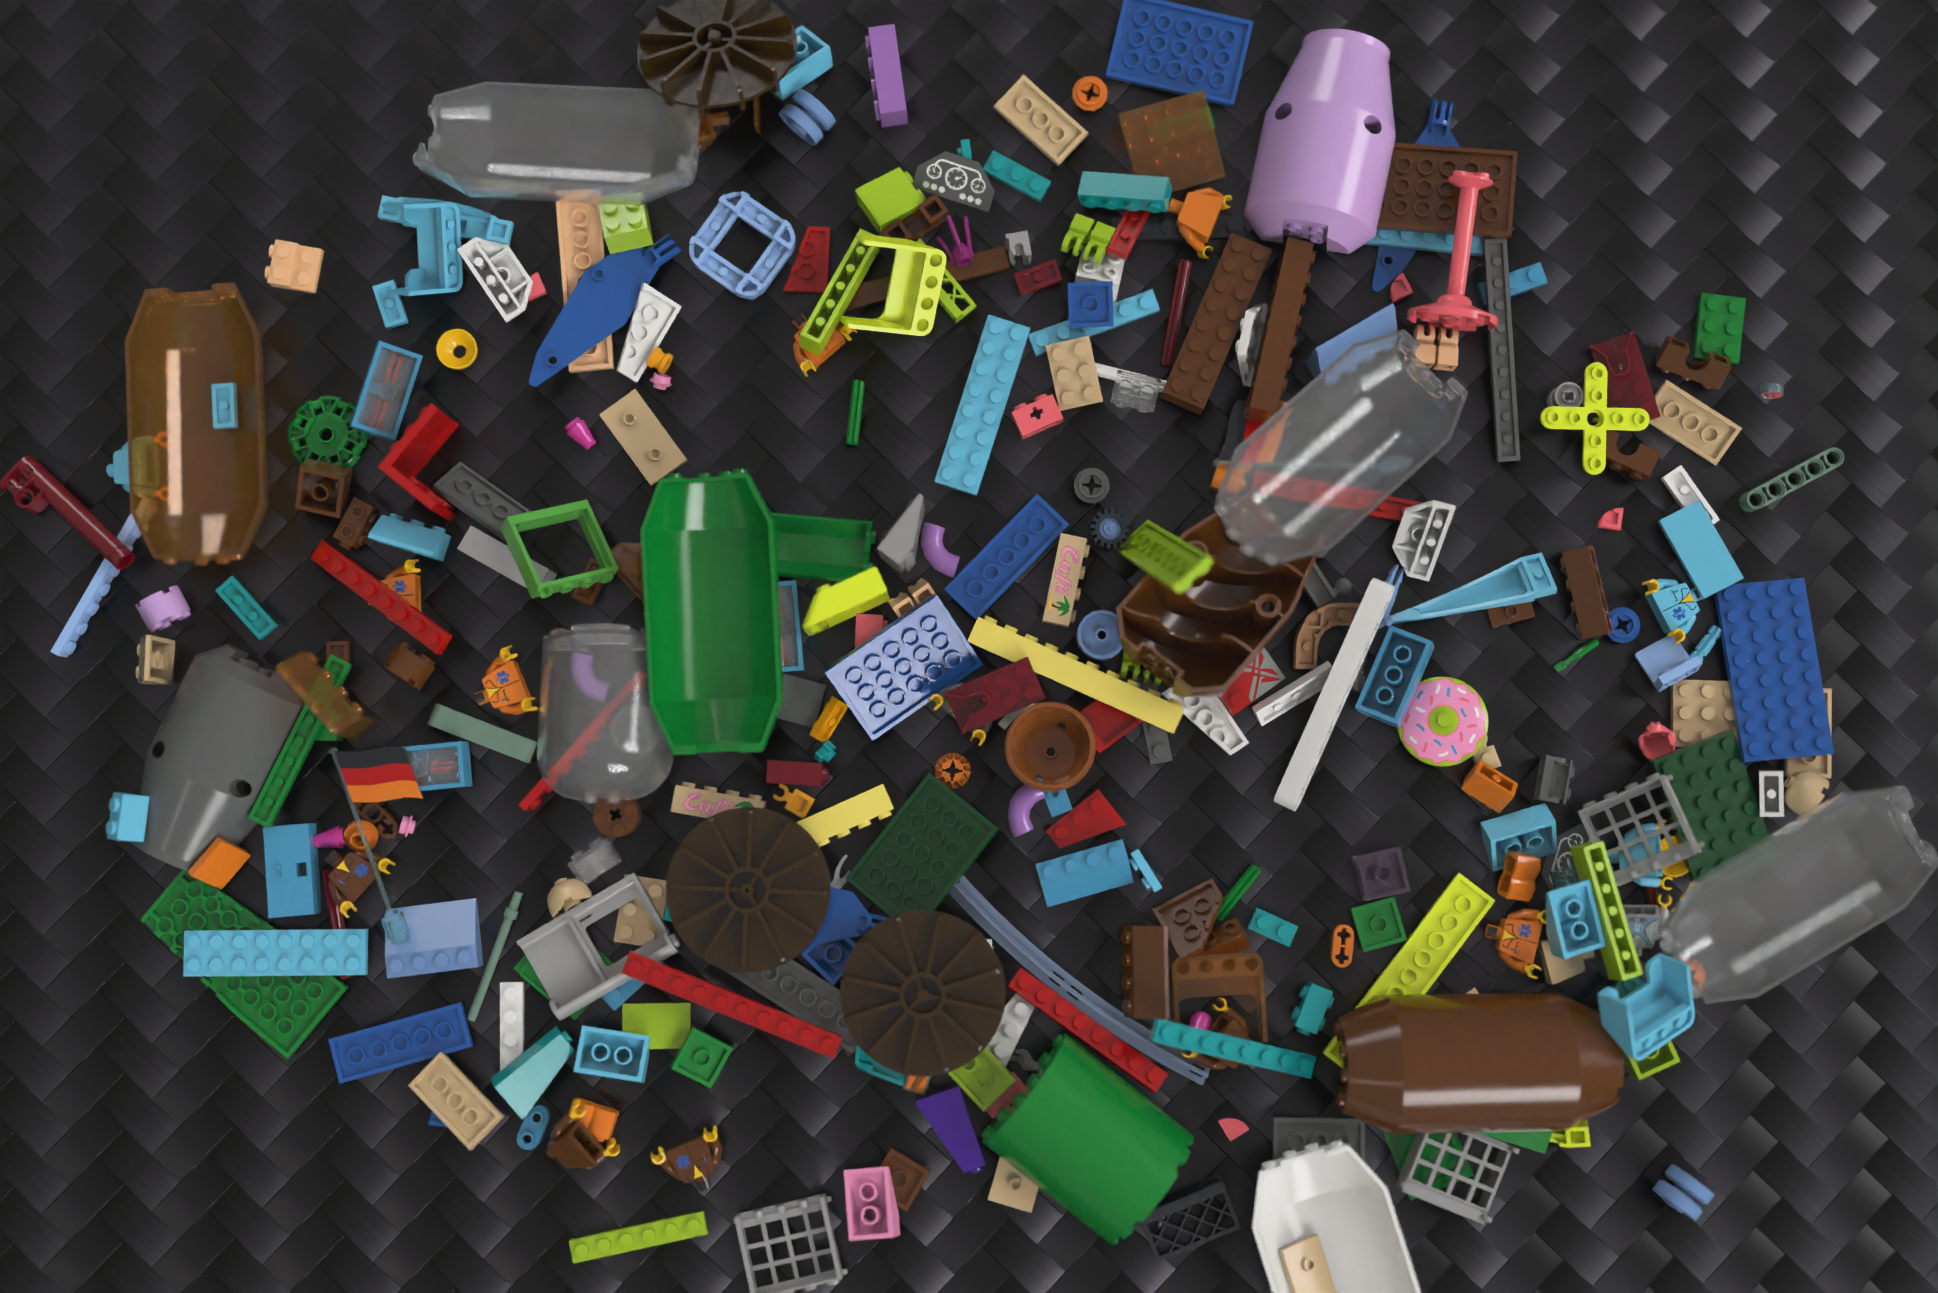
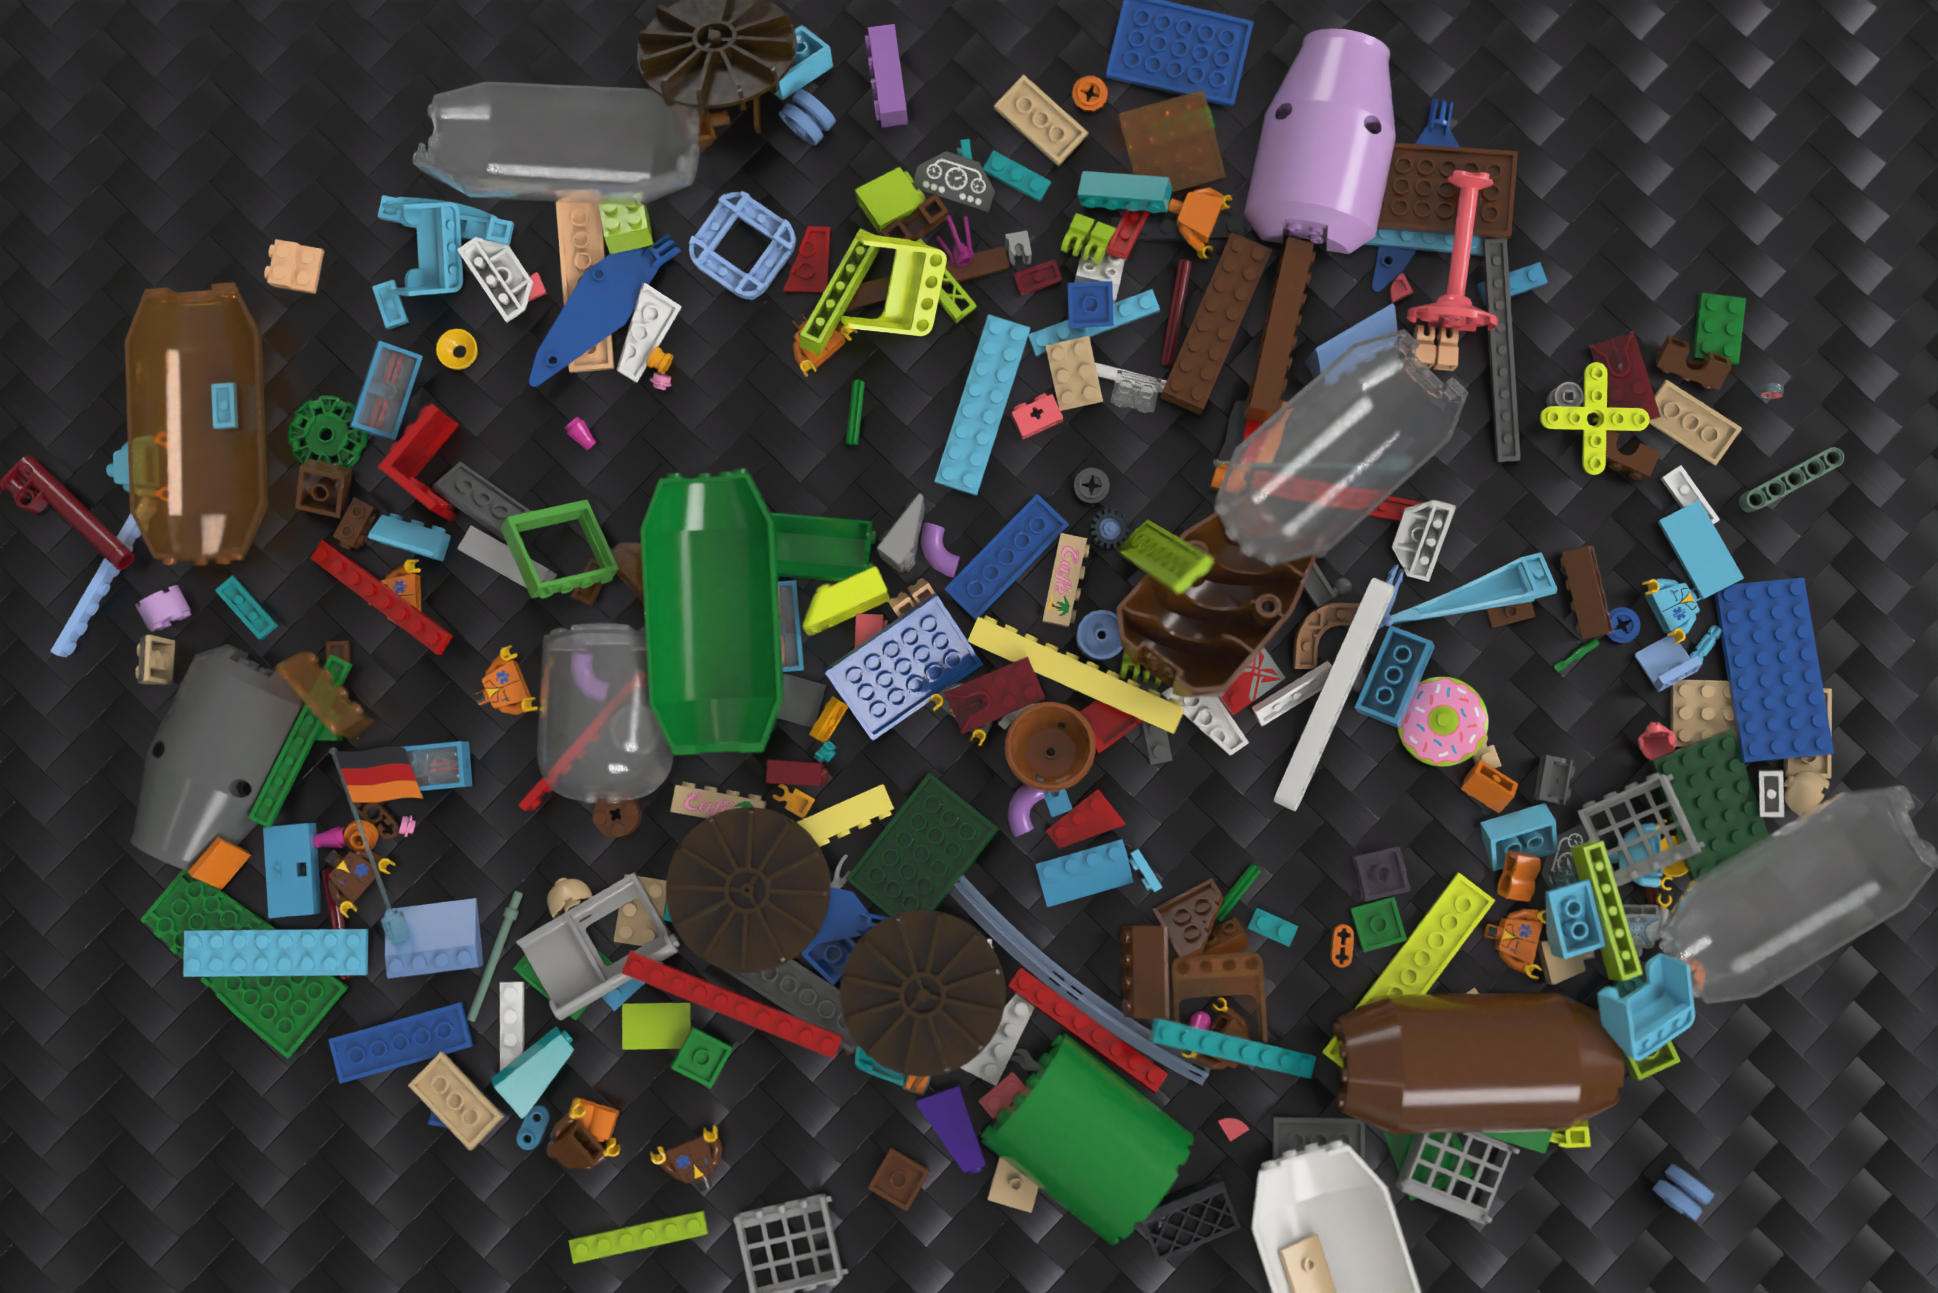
medium azure slope [106,792,150,842] -> none
reddish brown brick [381,640,436,691] -> none
sand green beam [427,703,538,763] -> none
clear brick [568,837,623,885] -> none
medium azure slope [574,1026,650,1083] -> none
tan plate [599,389,688,486] -> none
bright pink slope [844,1166,900,1241] -> none
orange gear [935,753,971,789] -> none
lime tile [948,1047,1017,1112] -> none
white wing [1235,303,1269,387] -> none
teal brick [1291,982,1334,1036] -> none
coral tile [1596,508,1624,531] -> none

